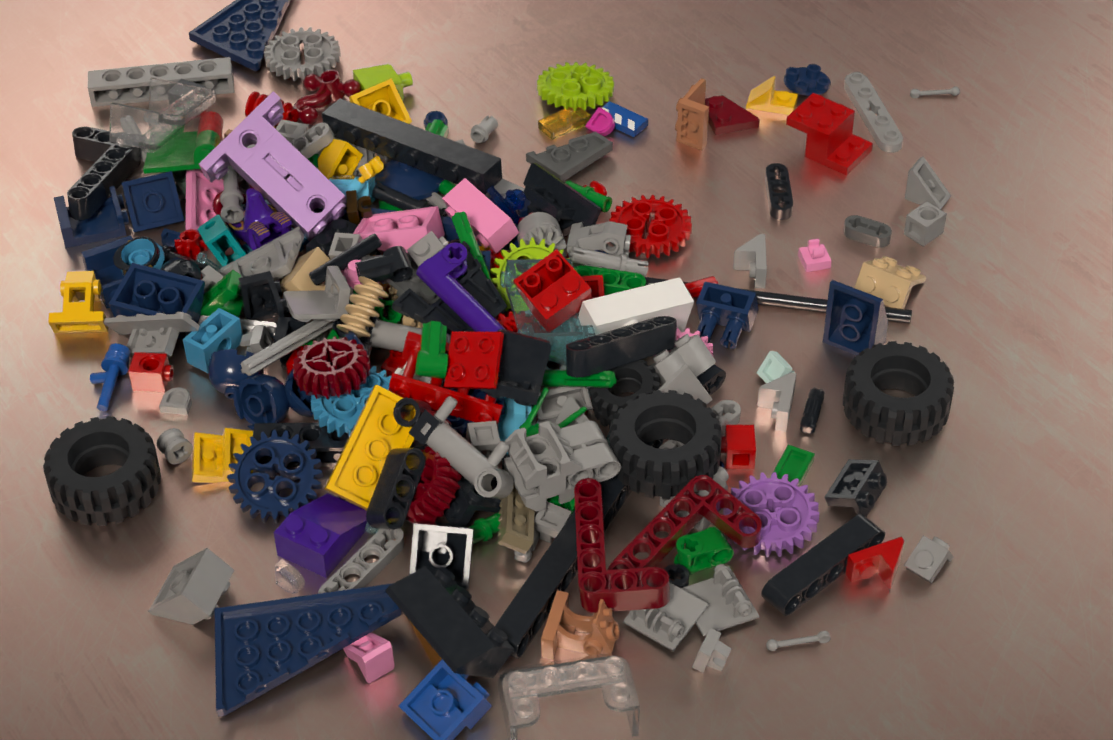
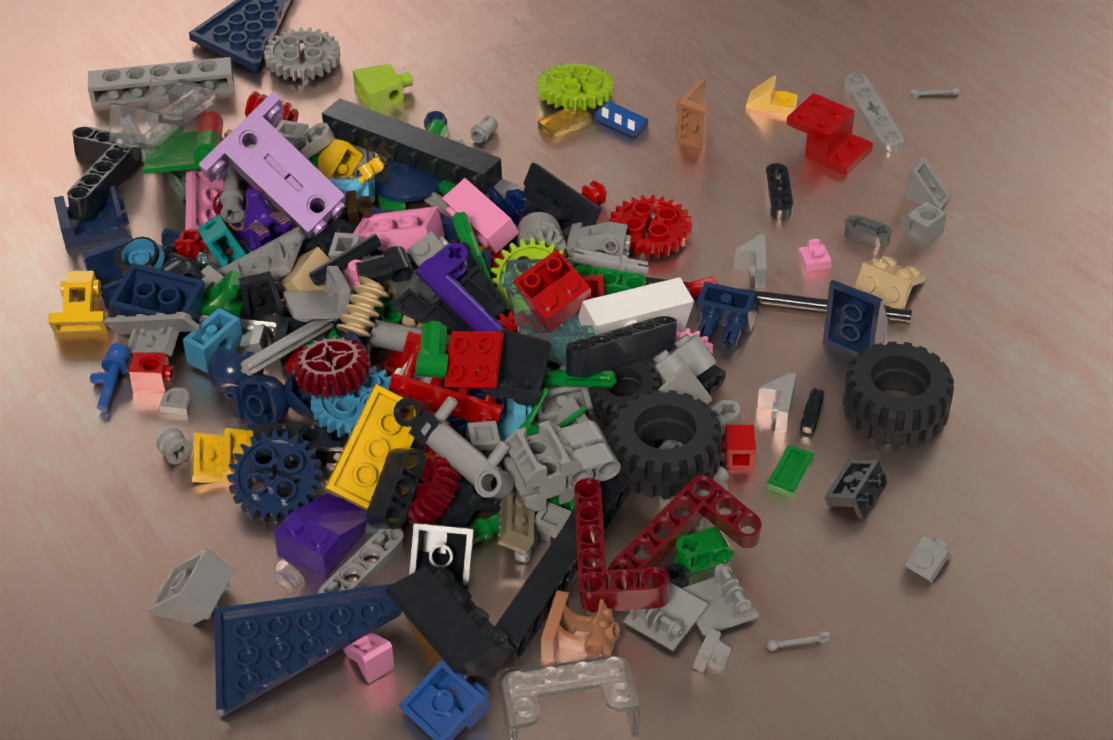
black tyre [43,416,161,526] -> none
dark blue bracket [121,171,184,232] -> none
dark red piece [293,70,361,125] -> none
yellow slope [349,78,412,124] -> none
black pin [372,182,448,217] -> none
dark grey wing [526,132,613,181] -> none
green pin [565,180,612,213] -> none
dark pink tile [585,107,615,136] -> none
dark red wing [705,95,760,136] -> none
medium lavender gear [723,472,819,557] -> none
light aqua tile [757,351,795,384] -> none
black beam [761,514,885,616] -> none
dark blue dish [784,64,831,96] -> none
red slope [845,536,904,589] -> none

